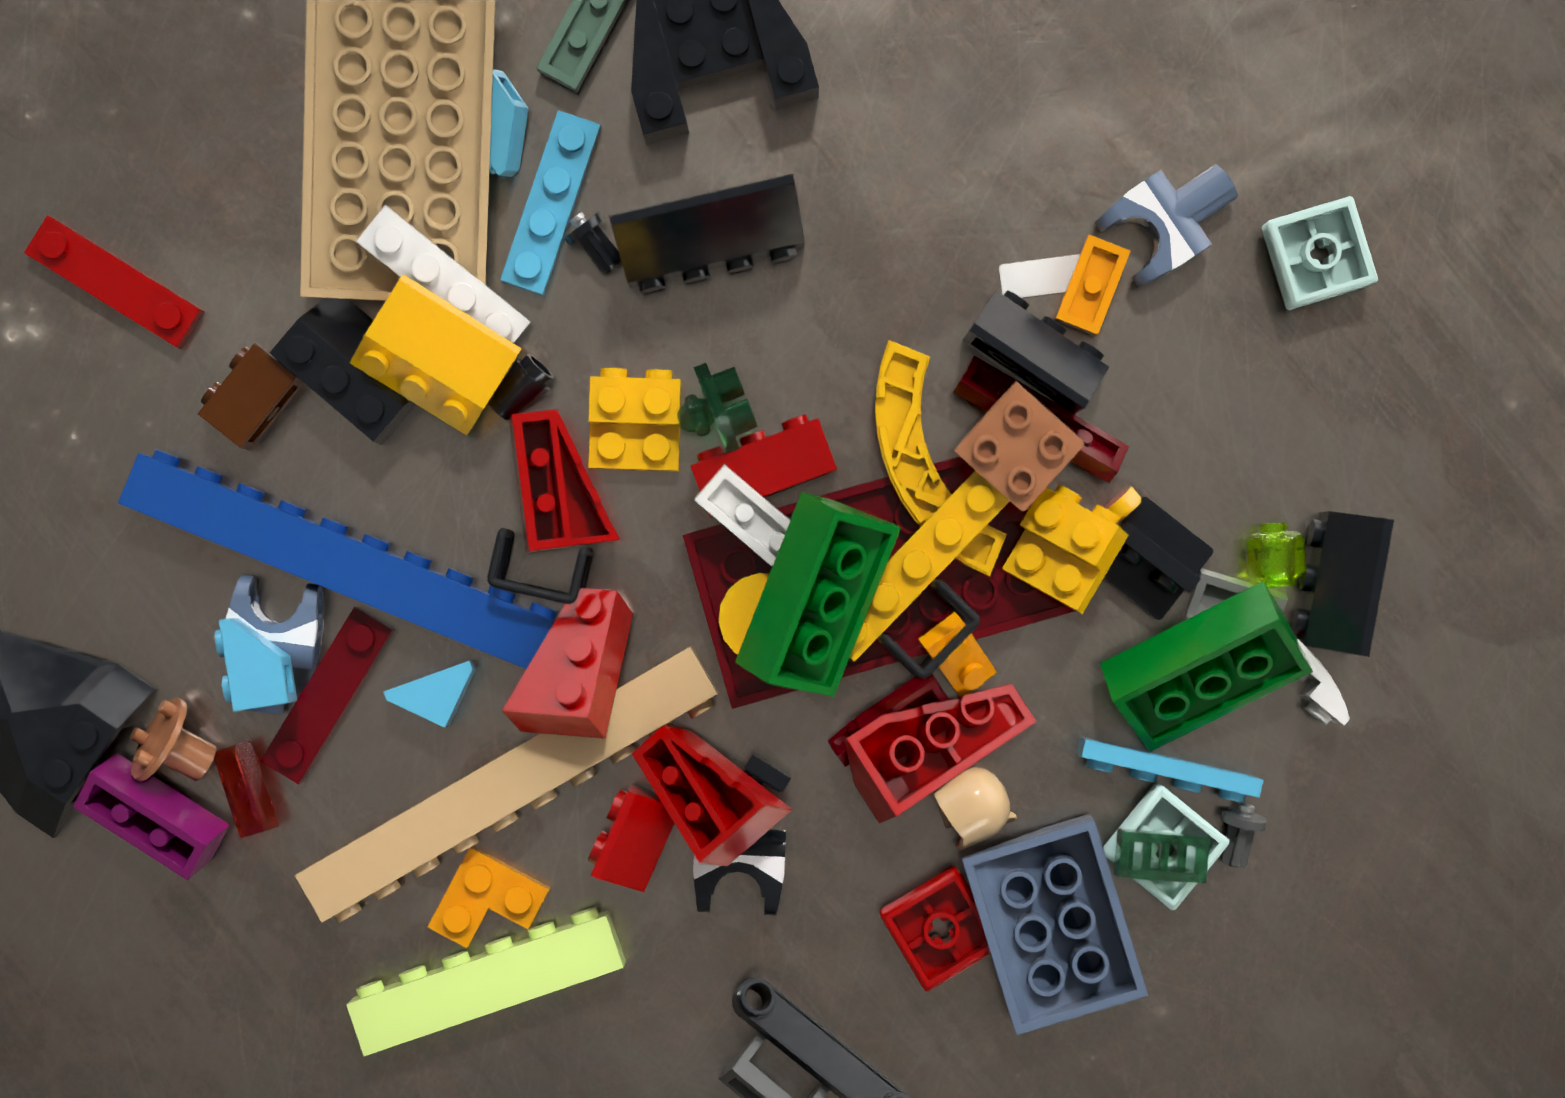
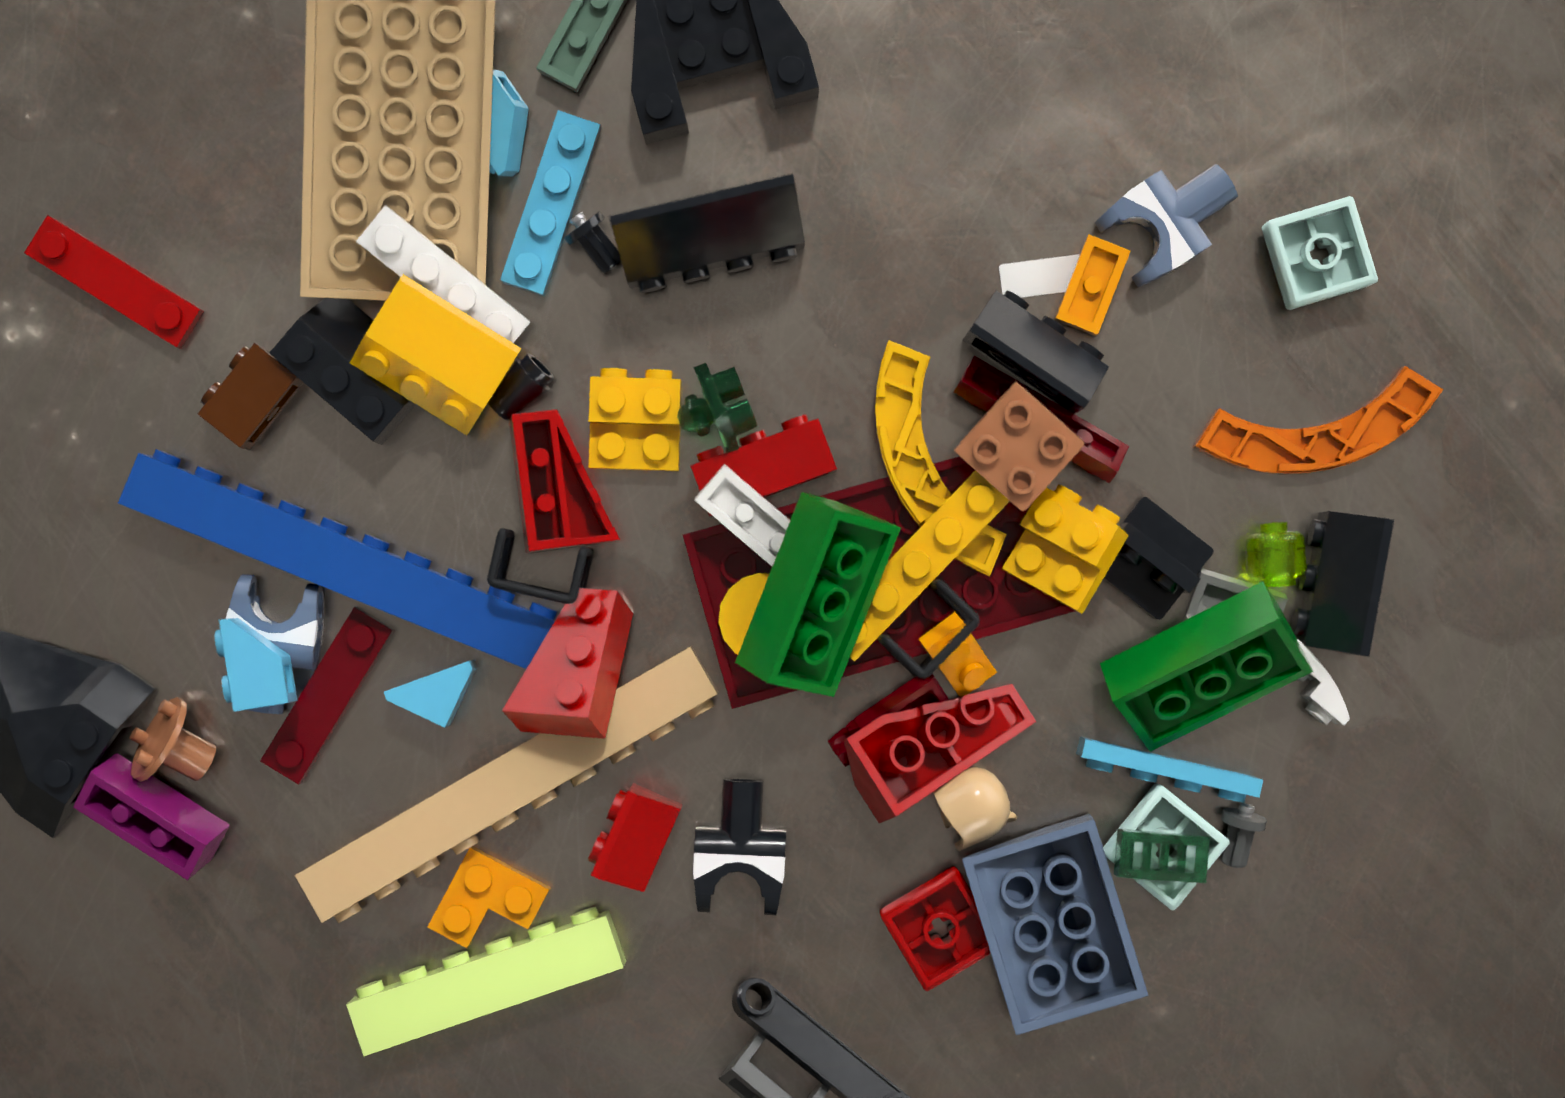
clear red plate [214,740,279,838] -> none
red wedge [632,725,793,866] -> none
black tile [744,752,791,793] -> none
yellow tile [1104,486,1141,523] -> none
none -> orange tile [1193,366,1443,474]

